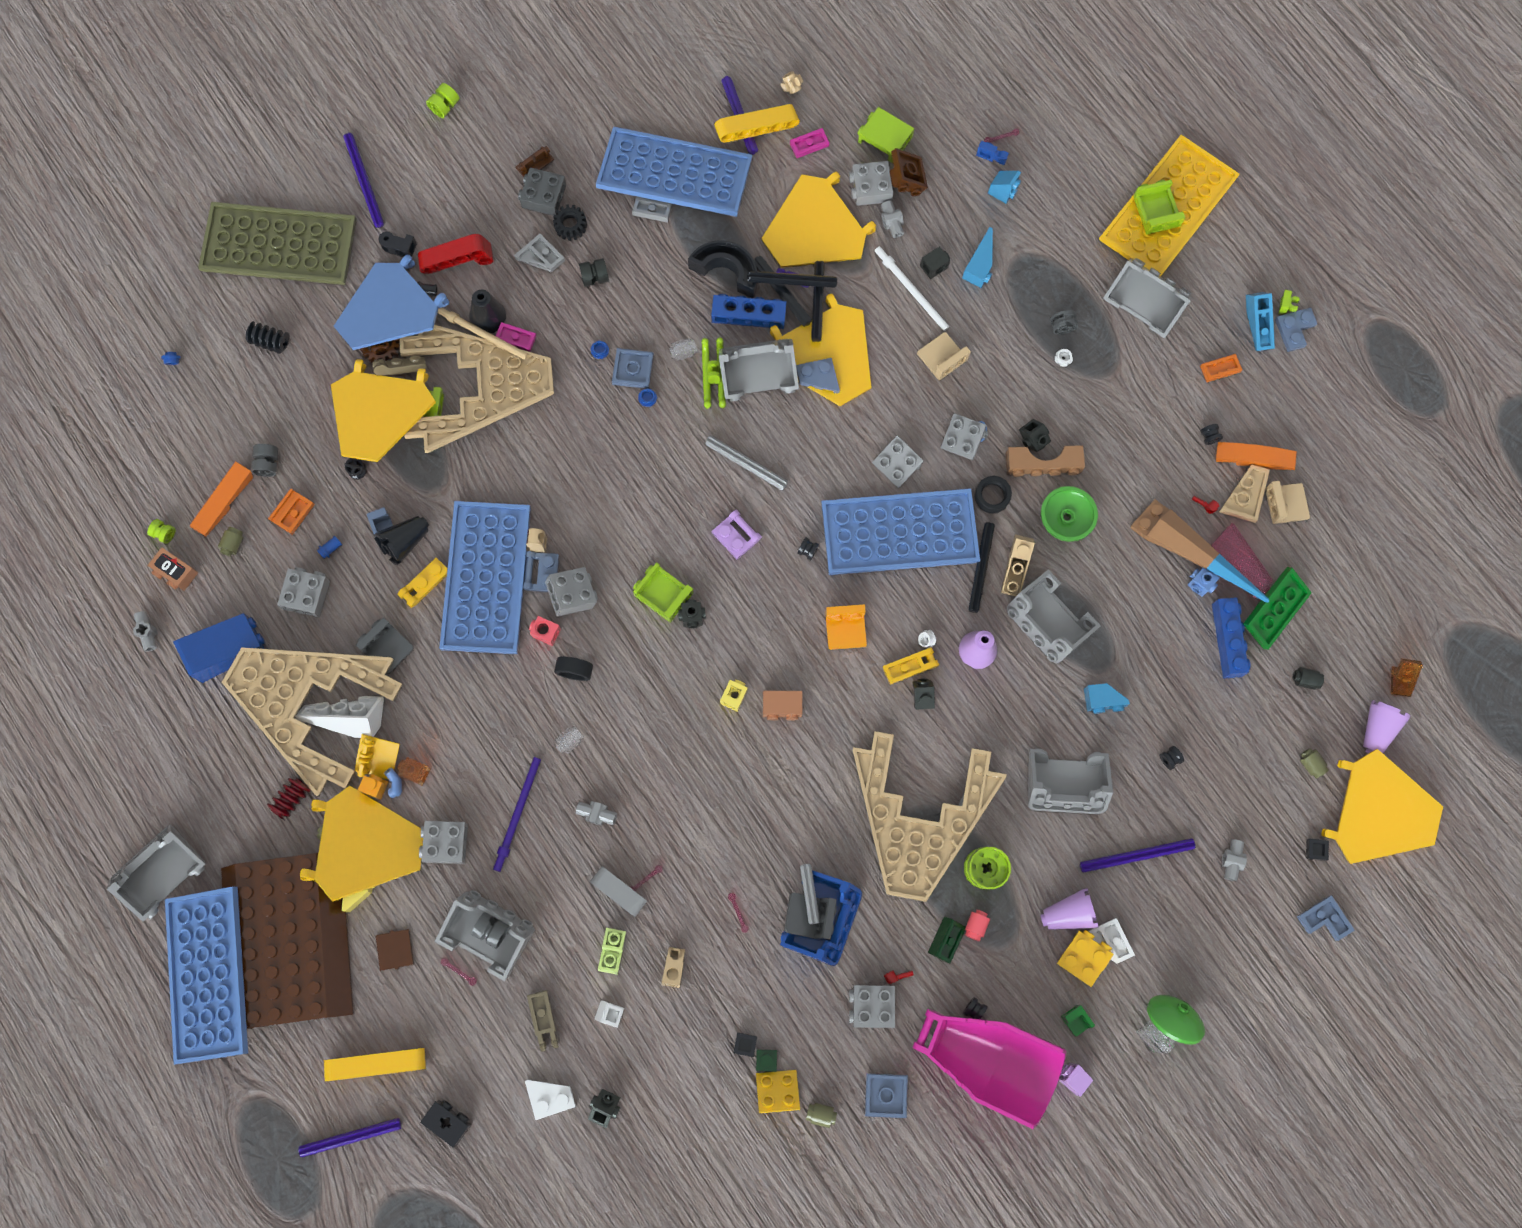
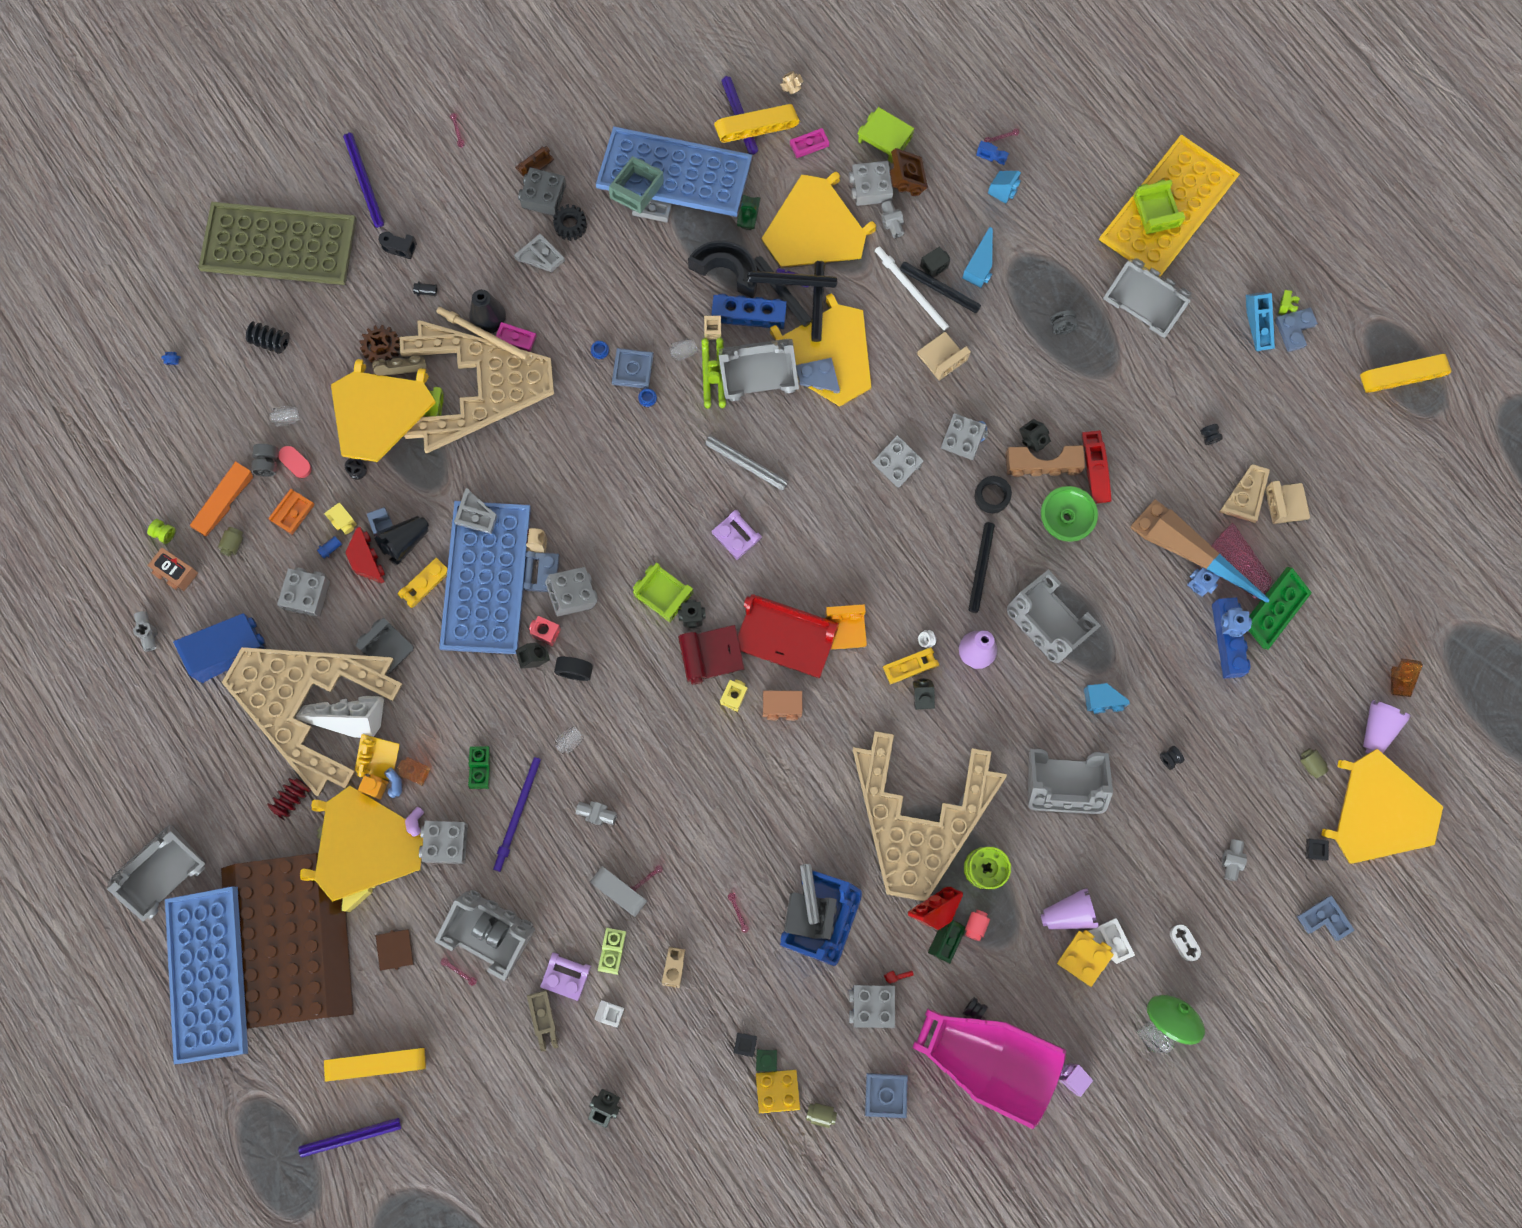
medium blue flag [334,254,449,350] -> none
red beam [418,234,494,274] -> none
black brick [420,1100,471,1148] -> none
lime wheel [426,83,460,118] -> none
white wing [525,1080,576,1120] -> none
pearl dark grey wheel [579,258,609,287] -> none
black wheel [797,537,819,561] -> none
medium blue plate [821,489,980,575] -> none
tan slope [1001,534,1035,596] -> none
white plate [1055,349,1073,367] -> none
green panel [1061,1005,1095,1036] -> none
dark purple axle [1080,838,1196,873] -> none
red hand [1192,496,1219,514] -> none
orange plate [1200,354,1242,382] -> none
orange slope [1216,442,1297,470] -> none
pearl dark grey brick [1292,667,1324,690] -> none
none -> clear brick [270,405,300,427]
none -> coral tile [278,446,312,478]
none -> light yellow brick [324,502,357,534]
none -> red slope [345,527,385,583]
none -> lavender arm [405,807,424,837]
none -> clear pink hinge [450,113,465,148]
none -> light grey wing [454,488,497,534]
none -> green slope [468,746,490,789]
none -> pearl dark grey brick [515,642,550,669]
none -> lavender plate [540,952,591,1001]
none -> sand green window [609,156,664,214]
none -> dark red door [678,625,745,685]
none -> tan leg [704,316,721,340]
none -> dark green hips [737,195,761,230]
none -> red door [738,594,839,679]
none -> black axle [900,262,981,313]
none -> red slope [908,886,963,930]
none -> red slope [1082,430,1112,504]
none -> white beam [1170,925,1201,961]
none -> medium blue brick [1221,608,1252,637]
none -> yellow beam [1360,354,1452,393]

